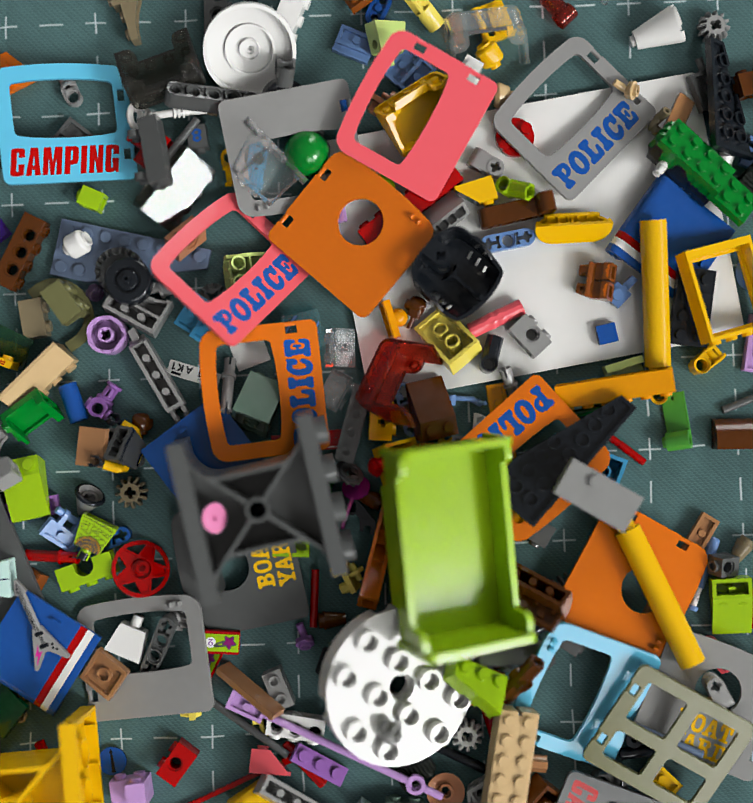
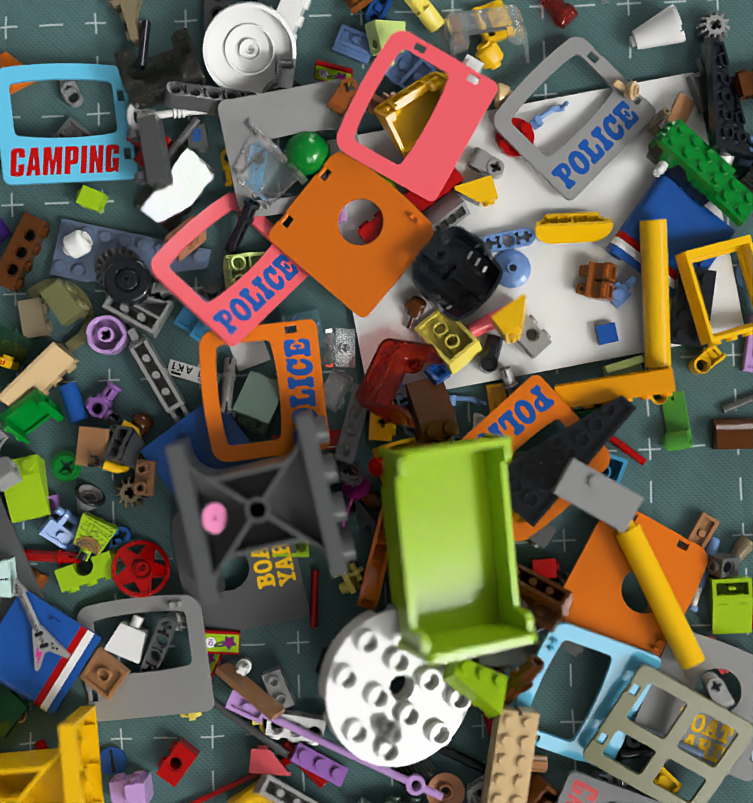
clear purple plate [85,284,104,302] -> none
medium lavender plate [295,622,315,650] -> none
reddish brown cone [318,611,346,630] -> none
light orange tile [379,299,408,340] -> none
white gear [452,717,483,752] -> none
reddish brown beam [477,190,557,230] -> none
lime piece [495,176,535,201] -> none
none -> green gear [51,451,82,482]
none -> medium nougat hips [134,459,157,496]
none -> black piece [136,20,151,71]
none -> black pin [225,198,261,255]
none -> white axle [236,657,252,676]
none -> slope [314,60,354,88]
none -> dark orange piece [326,77,358,117]
none -> blue tile [424,360,452,386]
none -> yellow slope [491,293,527,344]
none -> medium blue dish [496,250,531,288]
none -> medium blue piece [529,101,569,130]
none -> red brick [530,556,560,579]

